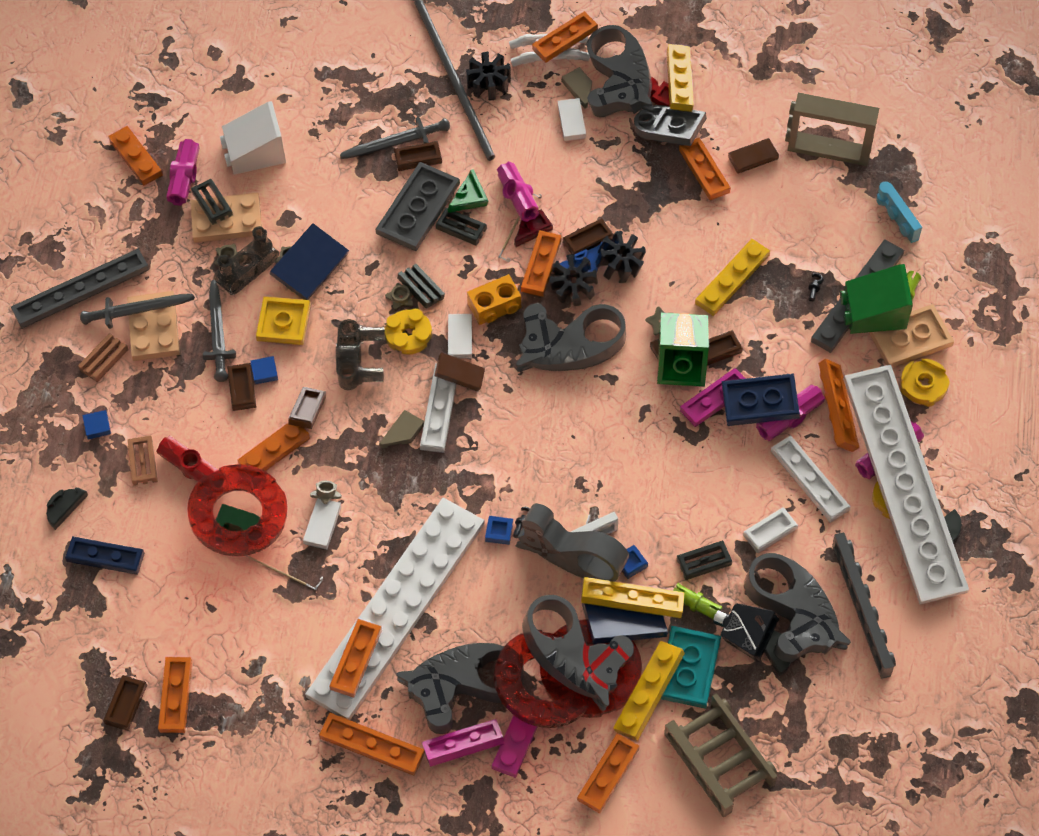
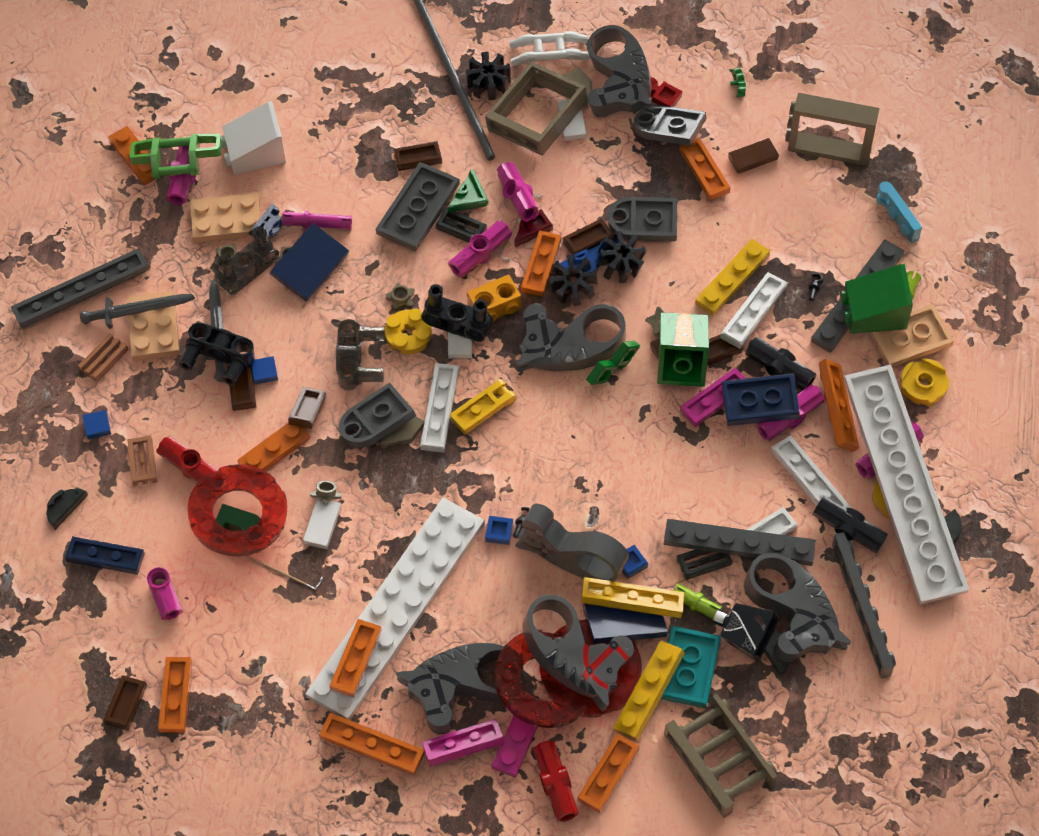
pearl dark grey tile [191,179,233,225] -> none
yellow plate [256,296,311,345] -> none
dark grey sword [340,117,450,159] -> none
pearl dark grey tile [397,264,445,308] -> none
reddish brown tile [434,352,485,392] -> none
orange plate [532,11,598,63] -> none
white tile [571,511,618,535] -> none
yellow plate [667,44,694,112] -> none
none -> bright green bar [130,134,222,179]
none -> dark pink piece [147,567,183,620]
none -> black piece [179,322,255,386]
none -> tile [248,203,282,240]
none -> dark pink pin [282,210,352,230]
none -> dark grey plate [339,383,416,448]
none -> black piece [421,284,493,342]
none -> dark pink piece [448,220,512,278]
none -> yellow plate [450,379,517,435]
none -> dark tan window [485,62,588,156]
none -> red piece [533,740,579,822]
none -> green tile [586,340,640,385]
none -> dark grey plate [608,197,677,241]
none -> dark grey plate [663,519,816,566]
none -> white tile [720,272,788,349]
none -> green piece [729,68,746,98]
none -> black piece [745,337,817,391]
none -> black piece [812,495,888,553]

